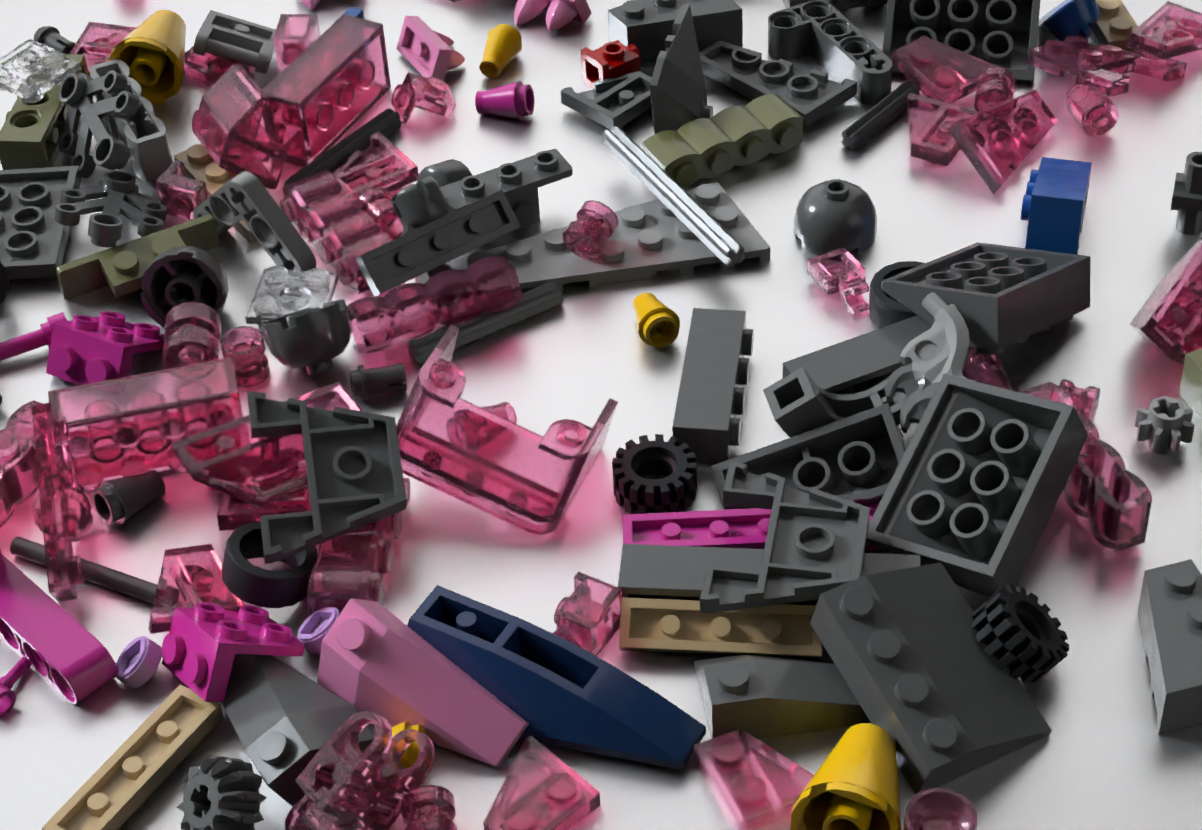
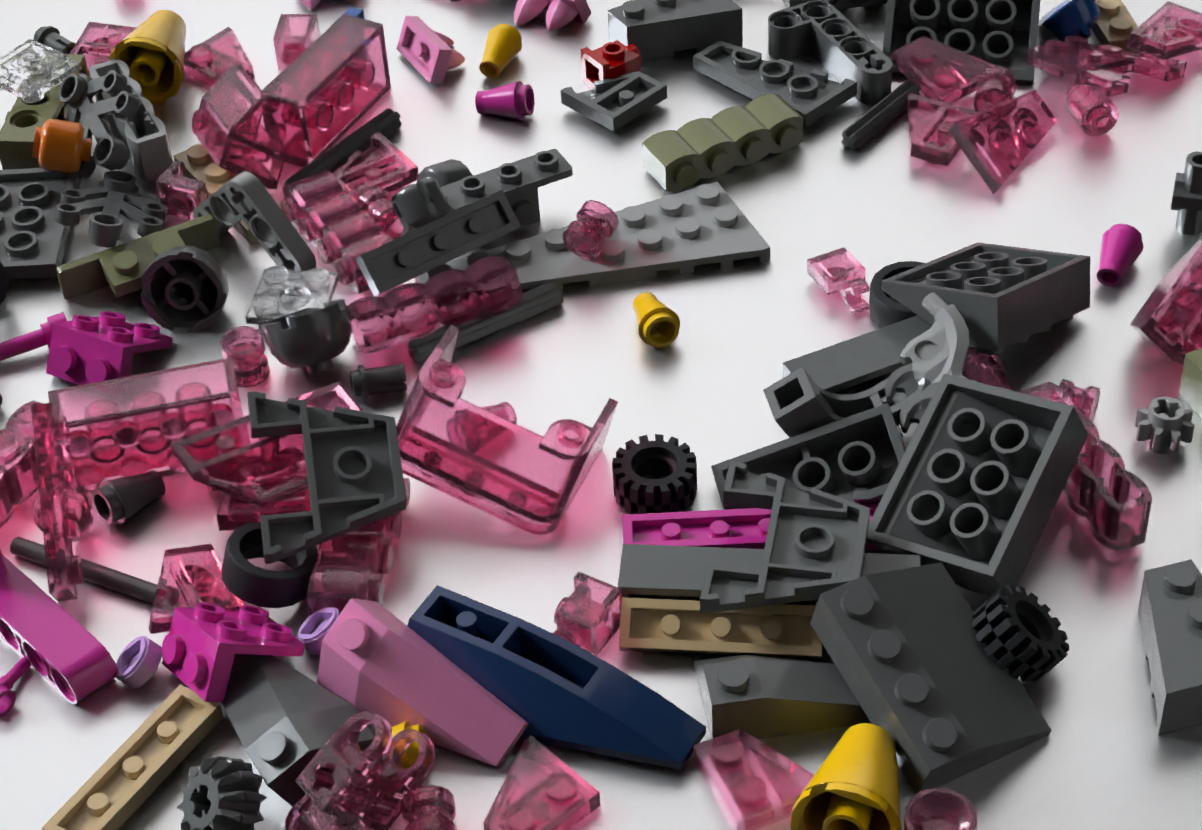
clear pink wheel [161,302,222,384] -> none
light grey plate [193,10,282,74] -> none
clear pink bracket [391,72,456,124] -> none
axle [602,126,744,267] -> none
dark grey wedge [650,4,713,134] -> none
dark grey brick [672,308,754,464] -> none
dark grey cylinder [794,179,877,259] -> none
blue wedge [1021,157,1092,255] -> none
none -> orange head [32,119,92,173]
none -> dark pink cone [1097,224,1144,287]

